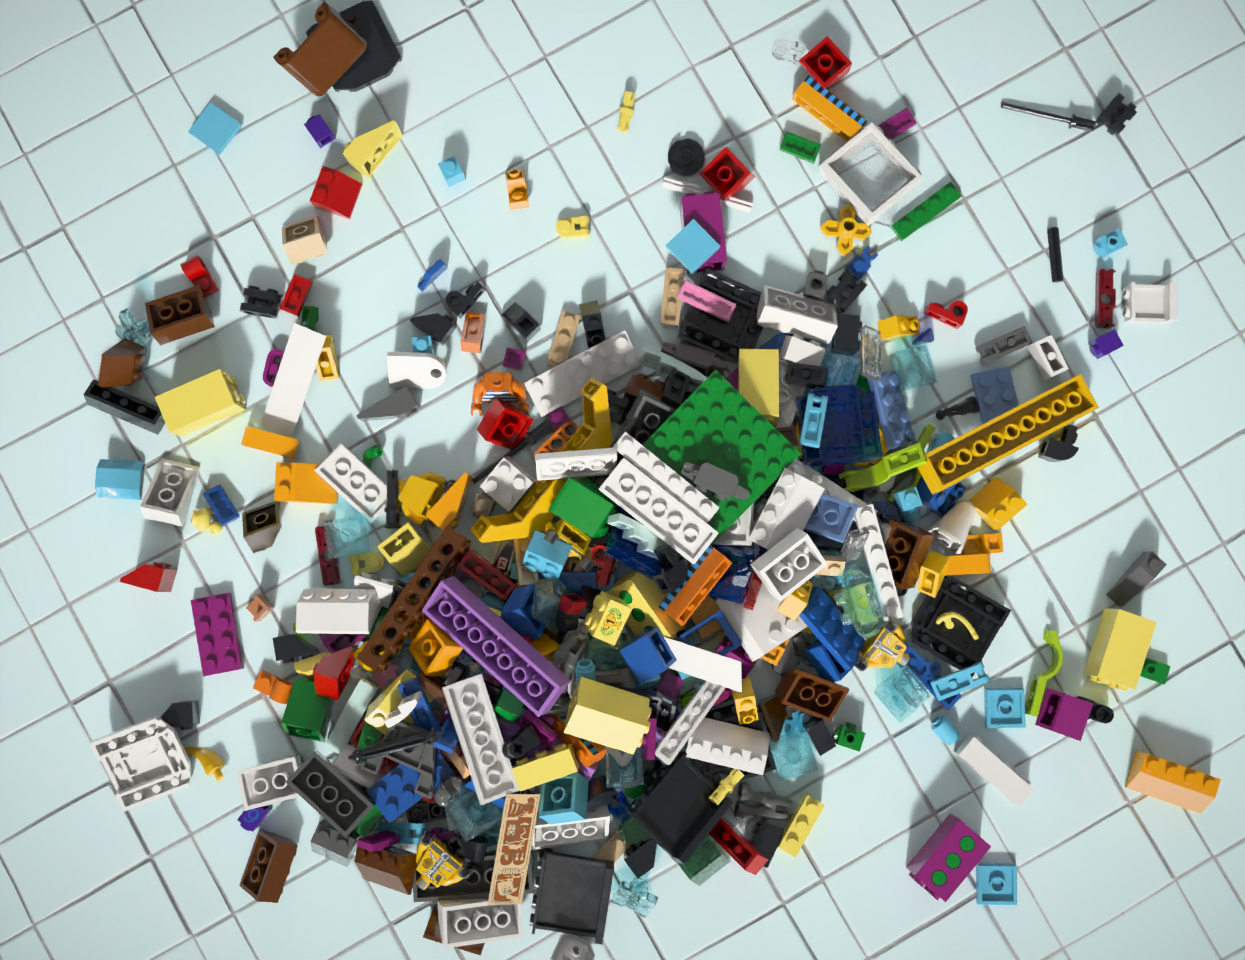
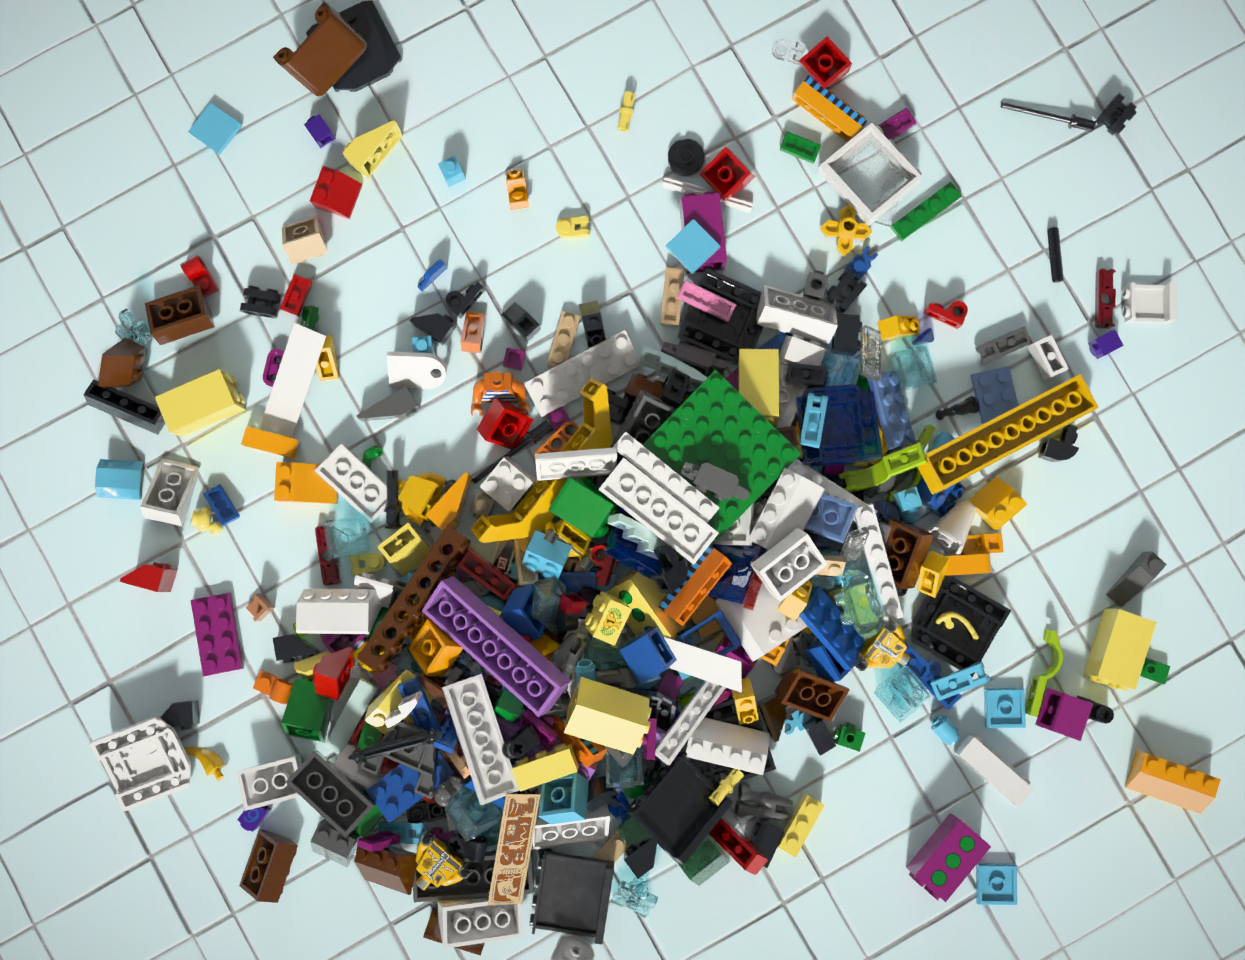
dark brown slope [242,501,282,553] -> none
clear light blue brick [769,730,818,781] -> none
medium azure brick [1093,228,1128,259] -> none

